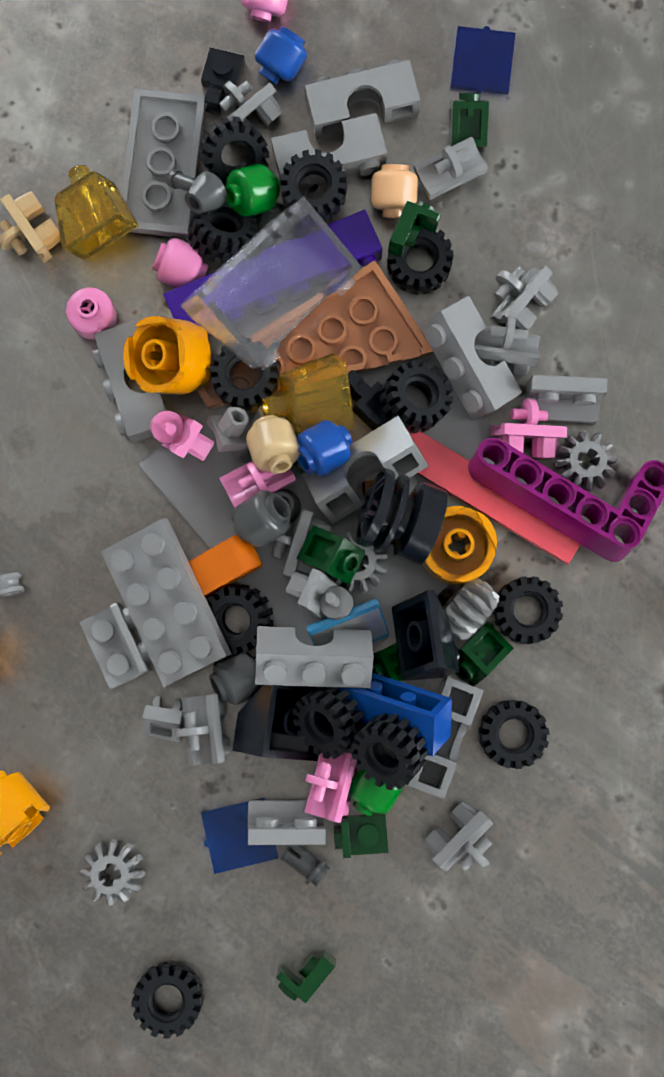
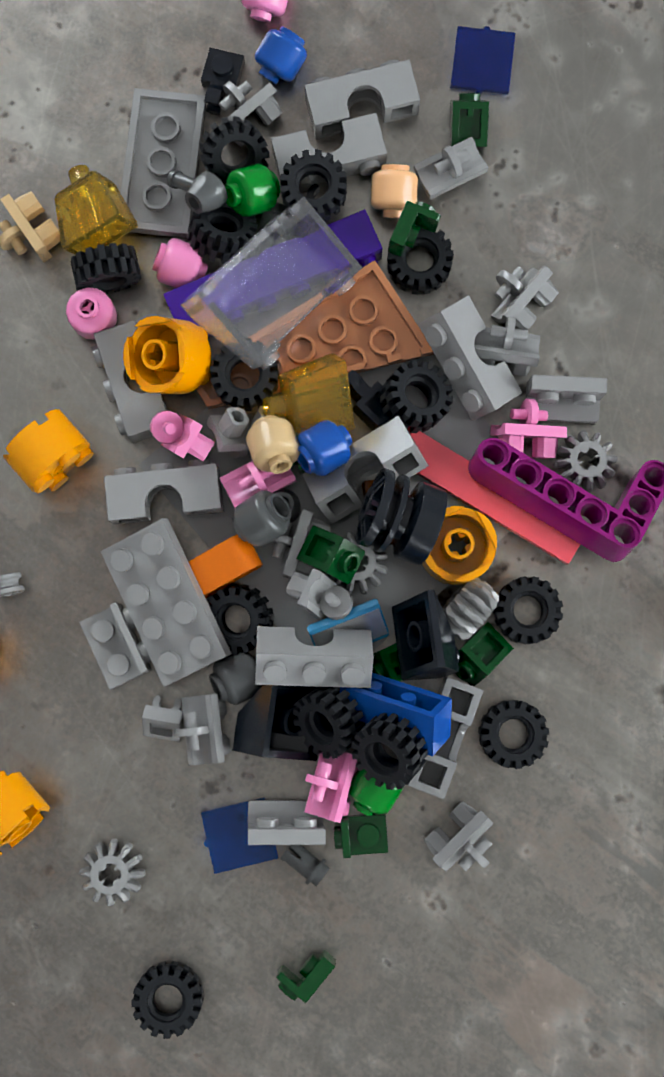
none -> light orange brick [3,409,94,494]
none -> black tyre [70,243,141,294]
none -> light grey arch [104,459,224,525]

